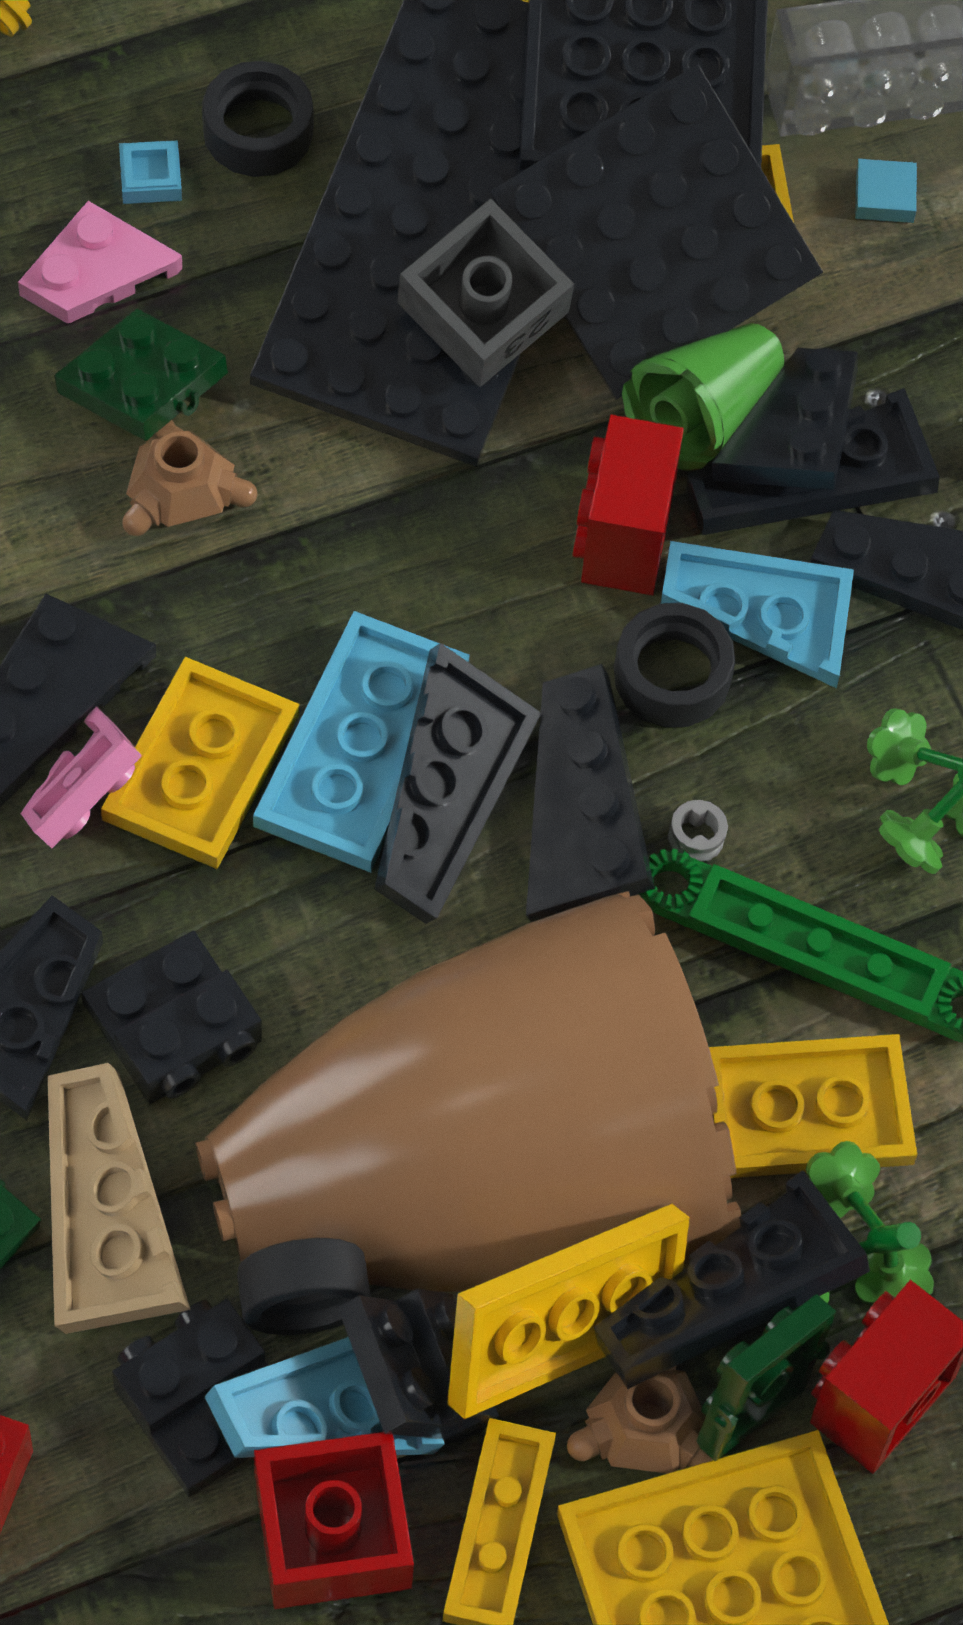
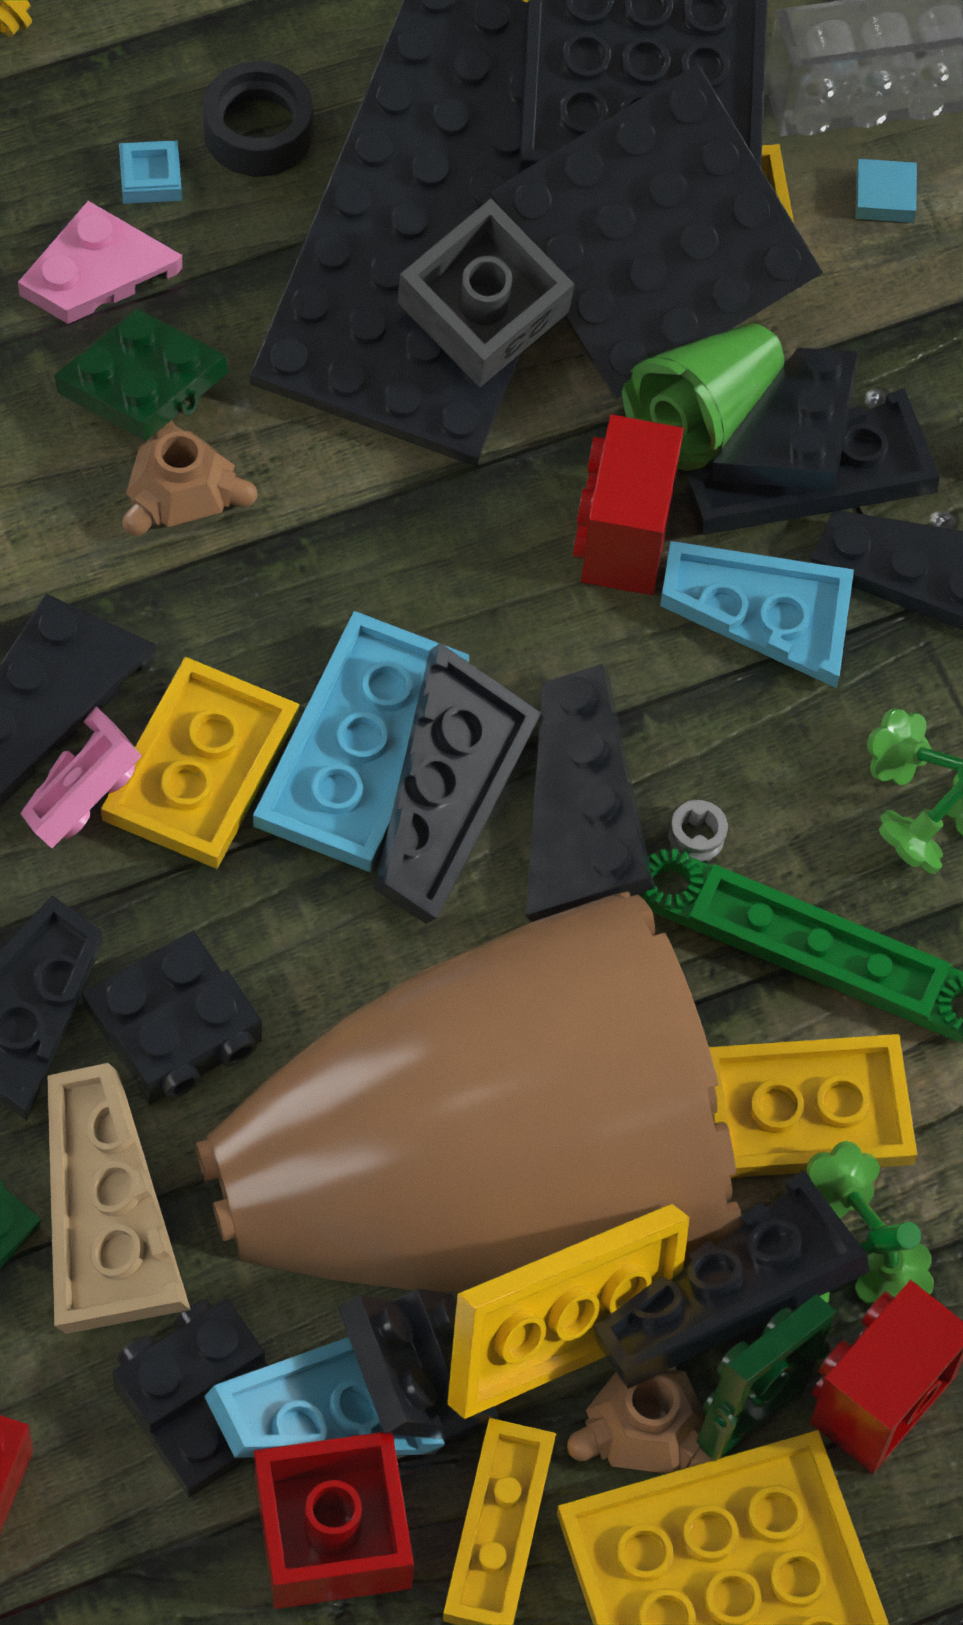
black tyre [237,1238,371,1335] -> none
black tyre [614,603,735,728] -> none

